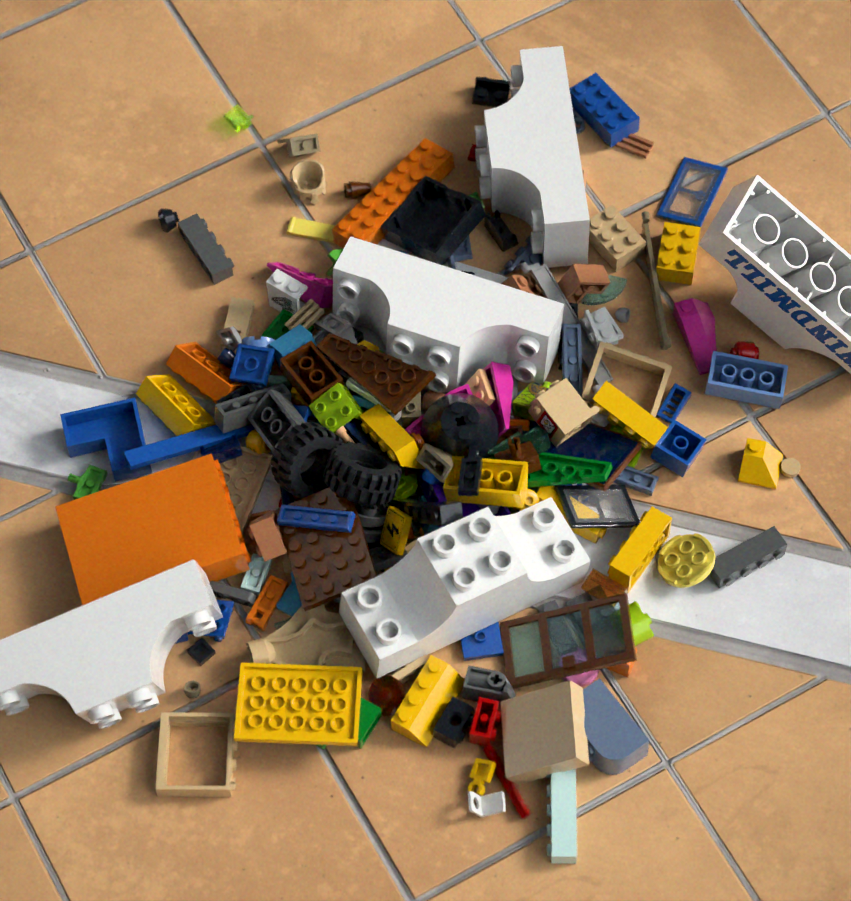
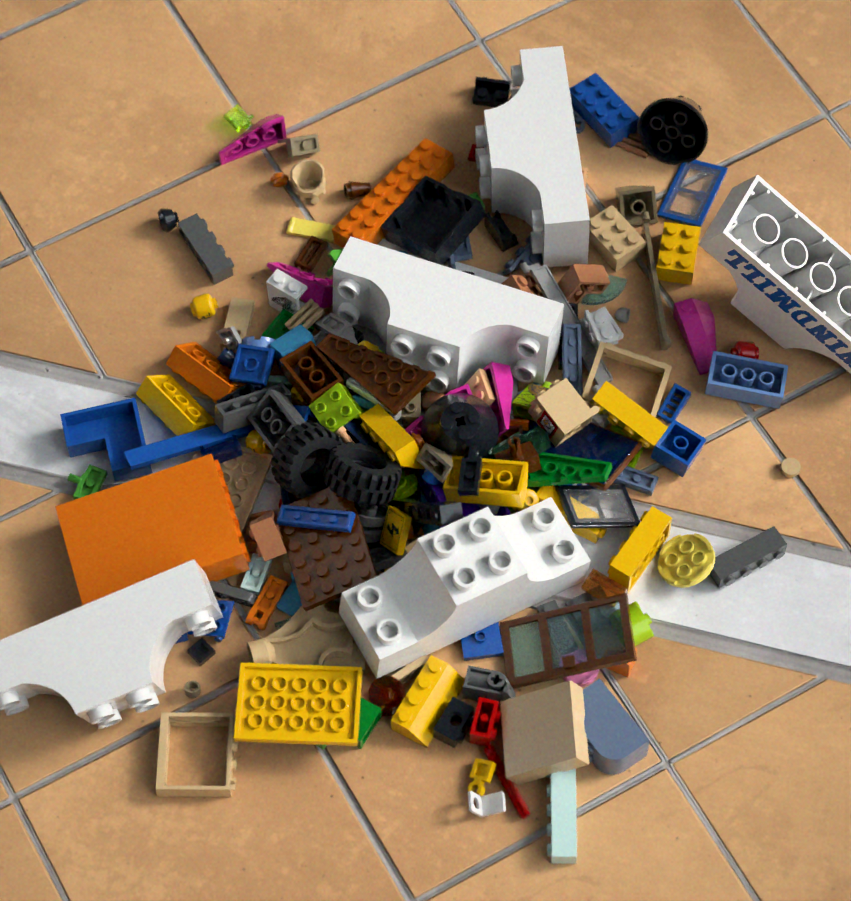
yellow slope [738,438,783,490] -> none
none -> yellow head [190,293,218,320]
none -> dark pink wedge [218,114,287,165]
none -> orange plate [270,172,289,187]
none -> reddish brown tile [294,236,328,273]
none -> dark tan slope [615,186,658,226]
none -> black cone [638,96,708,165]

